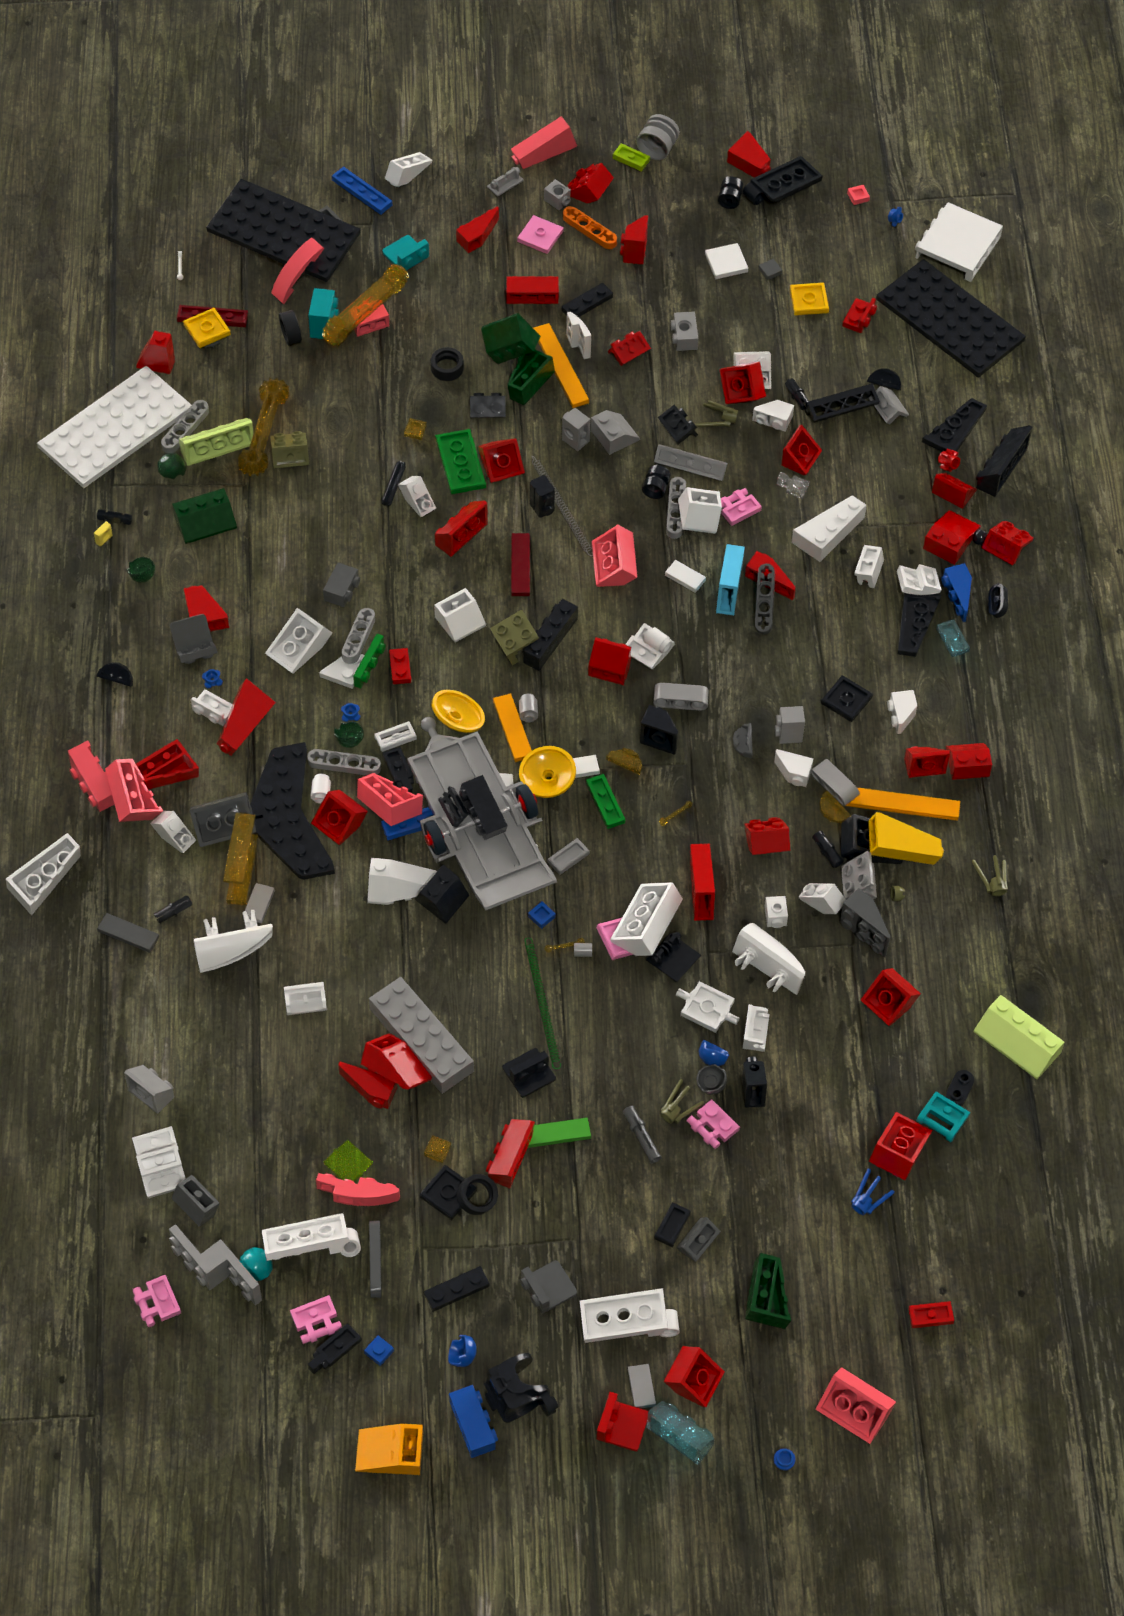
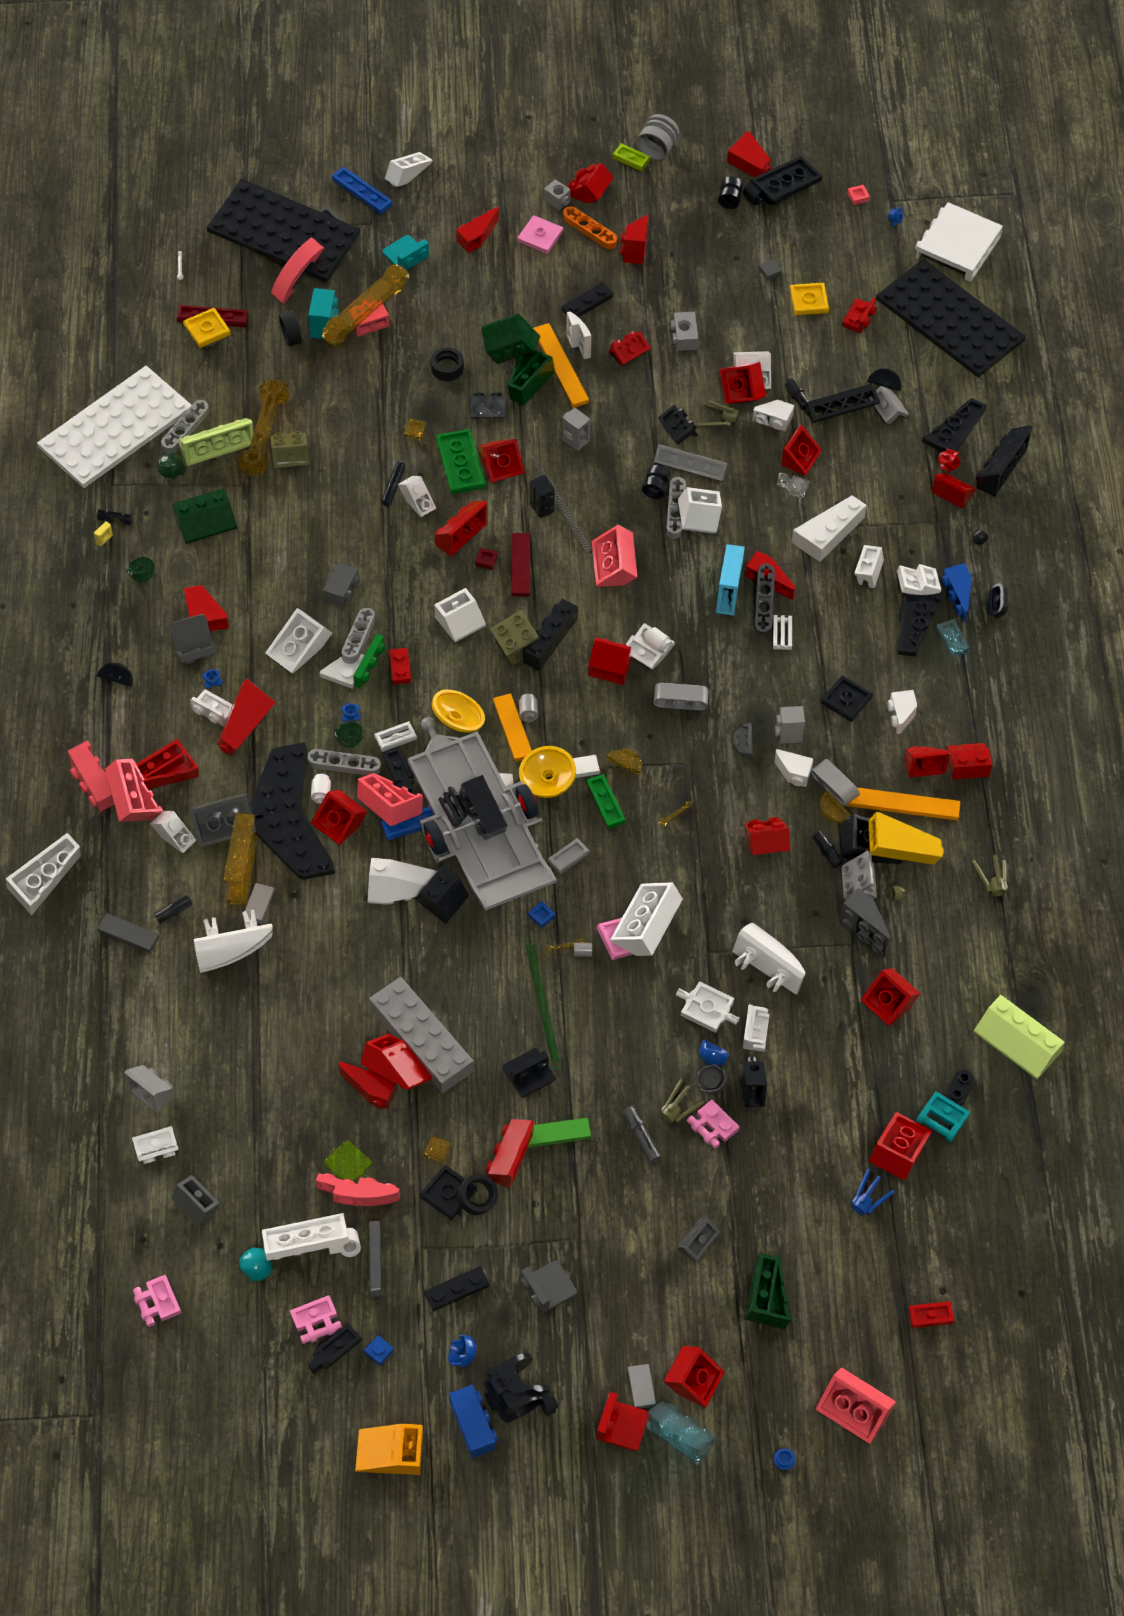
red slope [136,331,175,374] -> none
white slope [136,1145,186,1198] -> none
light grey bracket [169,1224,262,1306] -> none
white hinge [284,982,327,1015] -> none
light grey hinge [487,167,524,197] -> none
red brick [507,276,559,304] -> none
coral slope [511,116,577,169] -> none
white hinge [580,1288,680,1343] -> none
light grey slope [591,410,640,455] -> none
black slope [640,705,678,755] -> none
black hinge [646,932,701,982] -> none
black tile [654,1202,691,1248] -> none
white tile [665,560,706,593] -> none
red slope [690,844,715,921] -> none
white tile [705,243,748,279] -> none
bright pink plate [721,488,762,526] -> none
white brick [765,896,788,928] -> none
white slope [799,883,846,914] -> none
red slope [923,510,981,565] -> none
red bracket [982,521,1034,565] -> none
none -> dark red plate [475,547,498,570]
none -> white tile [773,615,792,650]

